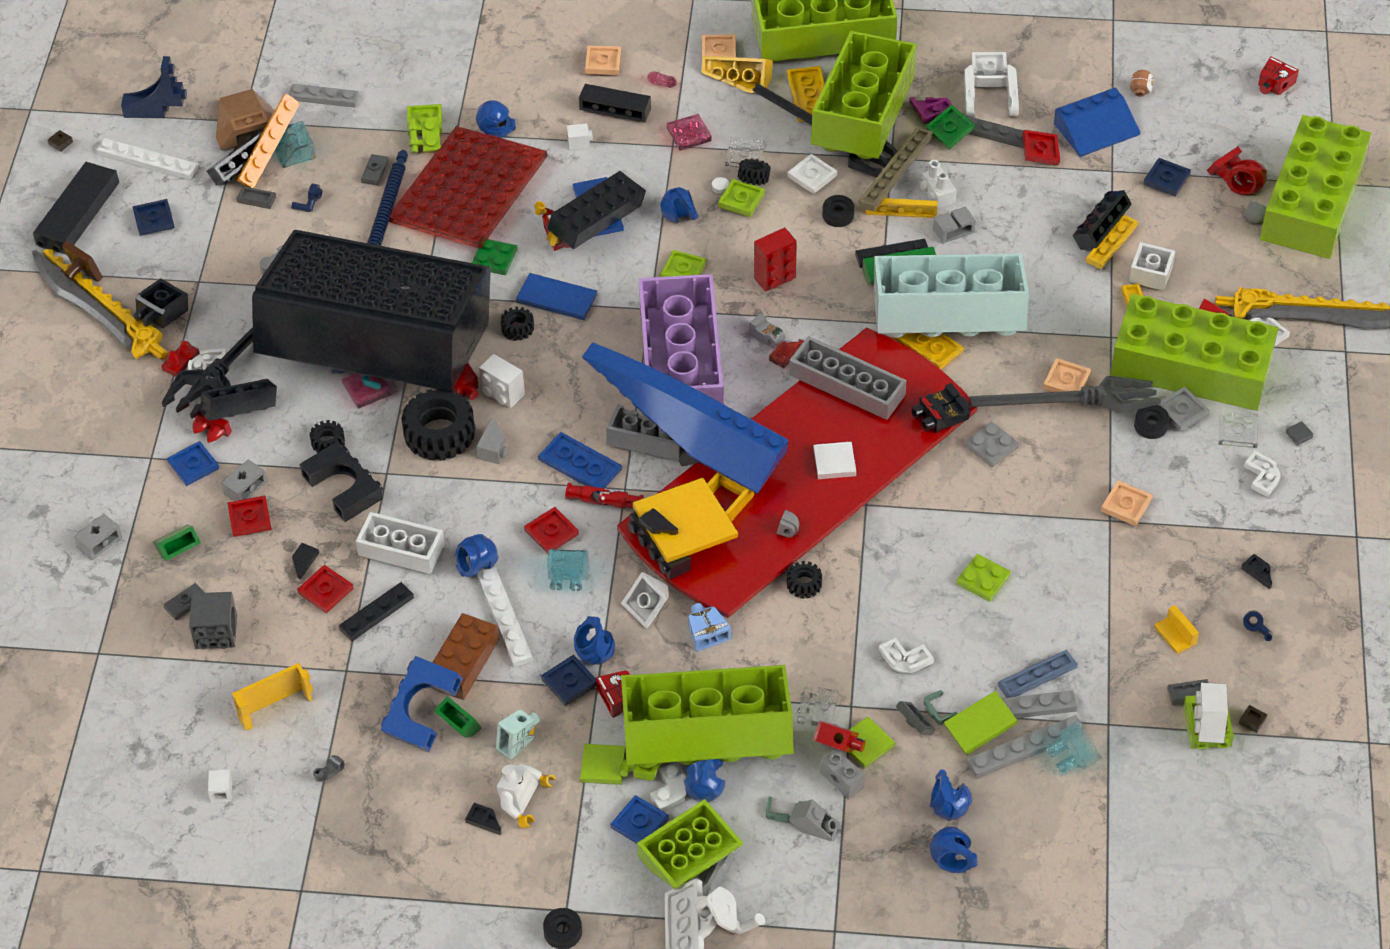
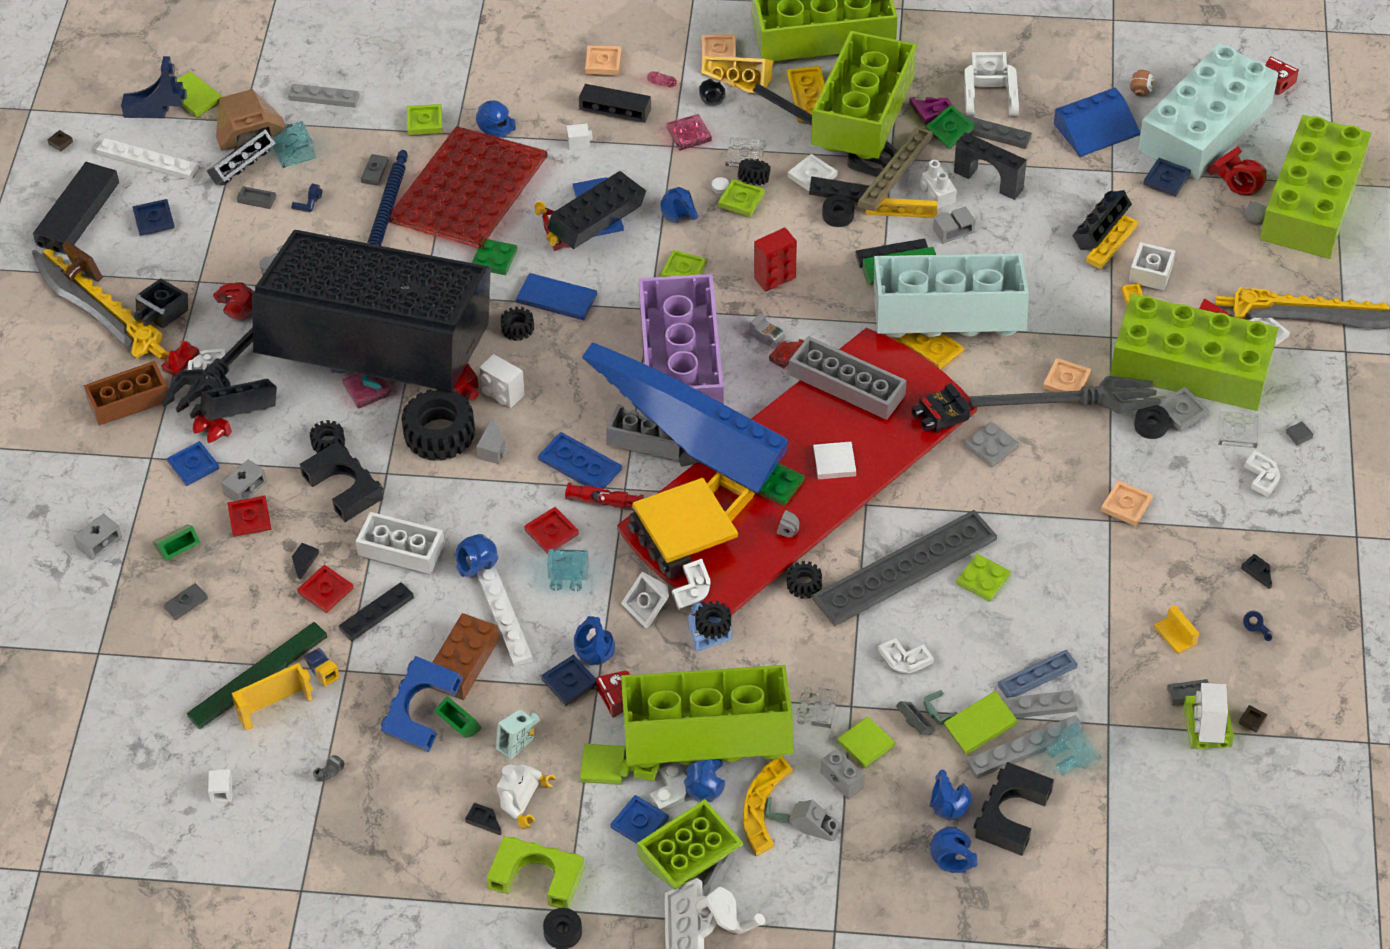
dark grey brick [189,592,237,650] -> none
plate [237,94,300,188] -> none
lime plate [408,117,441,153] -> none
black tile [639,508,678,535] -> none
red torso [813,721,866,752] -> none
red plate [1022,130,1060,165] -> none
none -> dark orange brick [83,361,168,426]
none -> lime tile [177,71,222,117]
none -> dark green tile [187,622,327,729]
none -> red helmet [213,282,254,320]
none -> leg [304,648,340,687]
none -> lime arch [486,836,585,908]
none -> white plate [672,559,710,610]
none -> black tyre [695,601,731,639]
none -> black hair [699,79,726,106]
none -> yellow tile [743,756,793,856]
none -> green plate [758,464,805,506]
none -> black plate [809,176,870,202]
none -> dark grey plate [812,510,997,627]
none -> black arch [954,132,1027,200]
none -> black arch [973,762,1054,856]
none -> light aqua brick [1138,43,1278,181]

